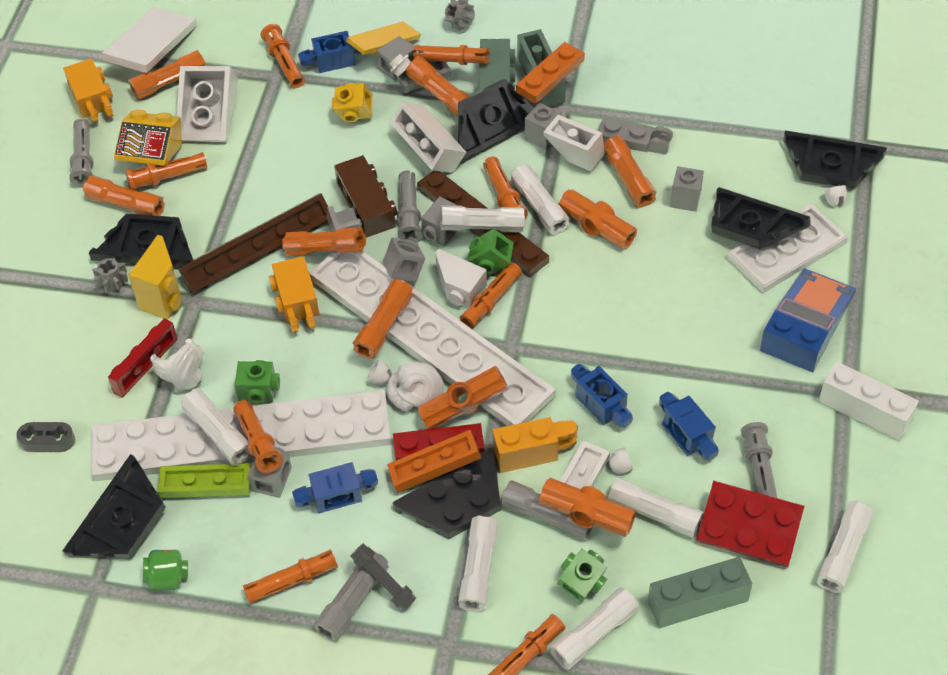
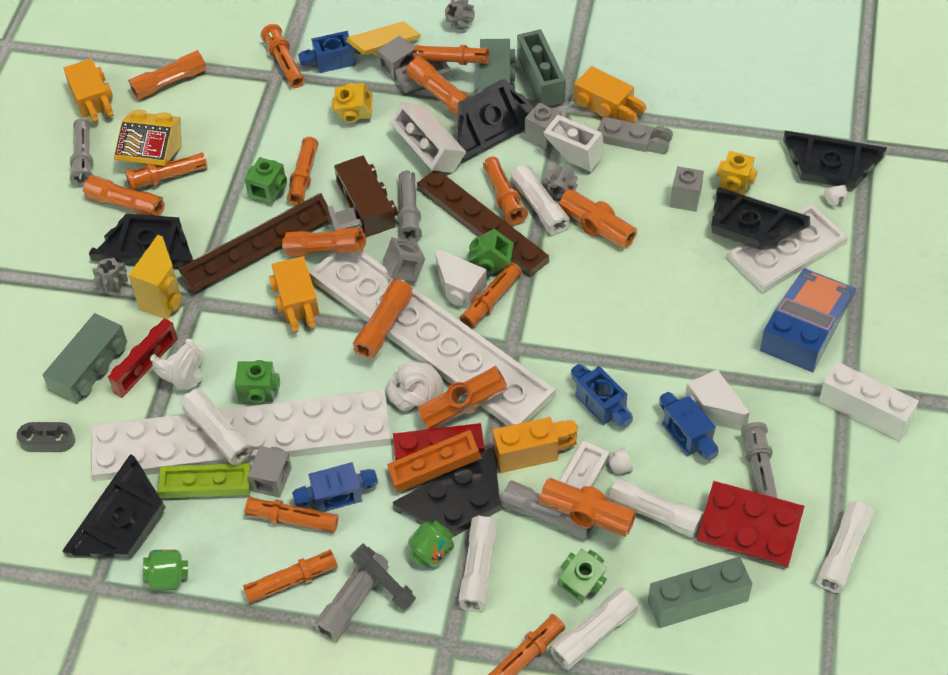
white tile [102,7,197,73] -> none
white slope [177,66,238,142] -> none
orange pin [233,400,283,473] -> none
white hinge [367,360,392,386] -> none
white plate [389,54,411,77] -> none
light grey brick [421,196,458,246] -> none
white axle [439,205,525,232] -> none
orange plate [516,42,585,104] -> none
orange axle [604,135,657,208] -> none
none -> sand green brick [42,313,128,404]
none -> orange pin [244,496,339,534]
none -> bright green brick [245,157,287,204]
none -> orange pin [287,136,319,205]
none -> bright green head [408,520,454,567]
none -> light grey gear [544,165,578,198]
none -> light orange hinge [574,66,647,123]
none -> white slope [684,369,750,431]
none -> yellow brick [717,151,758,195]

